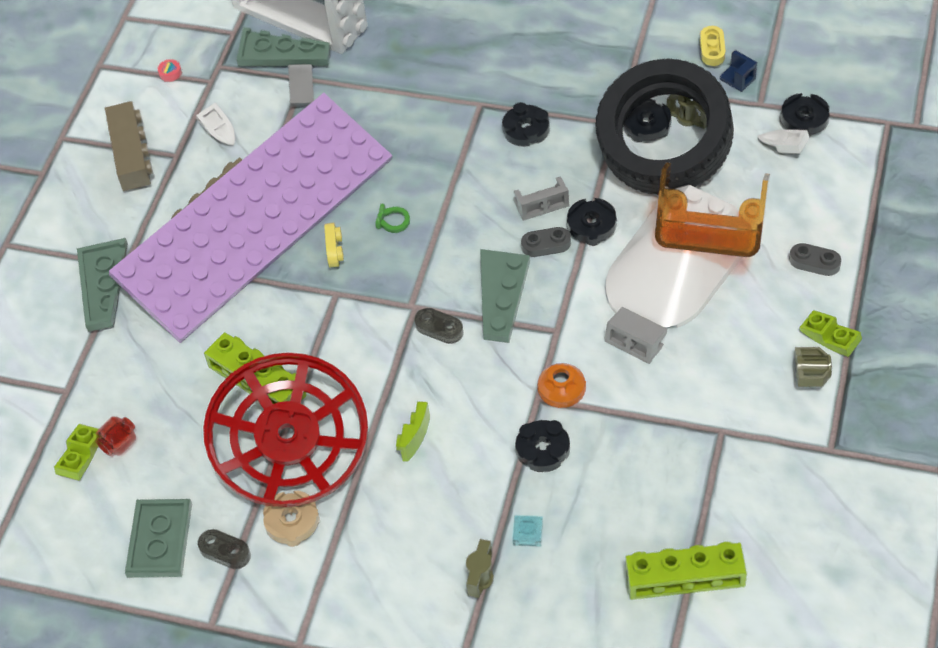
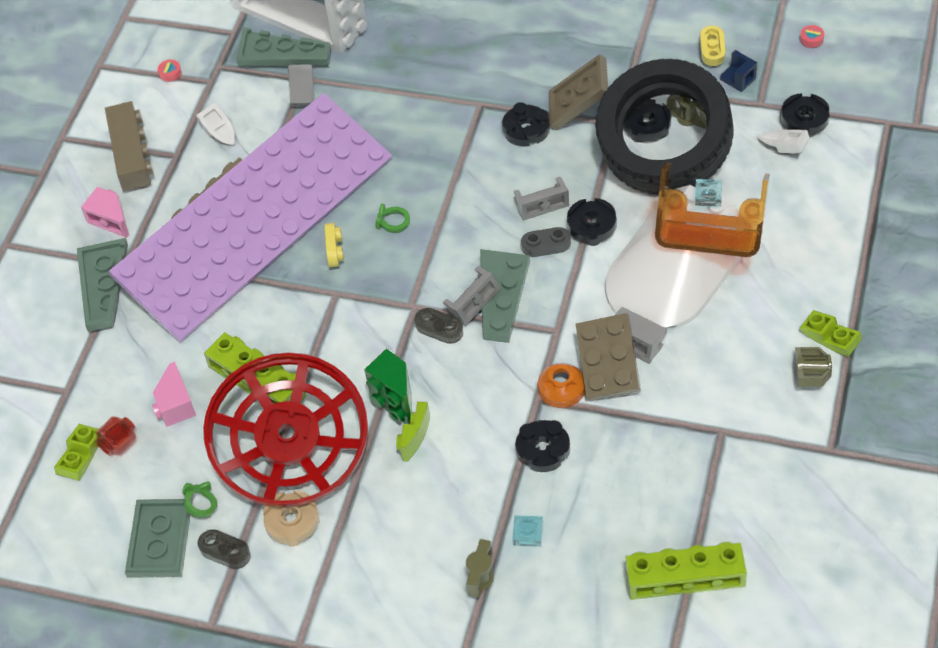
dark grey plate [789,243,841,276] -> none
none -> bright pink slope [81,187,129,238]
none -> bright pink slope [152,361,196,427]
none -> bright green piece [182,481,217,518]
none -> green slope [364,348,412,424]
none -> light grey hinge [443,266,501,325]
none -> dark tan plate [549,54,608,130]
none -> dark tan plate [575,313,641,401]
none -> clear light blue plate [695,179,722,206]
none -> coral tile [800,25,824,48]

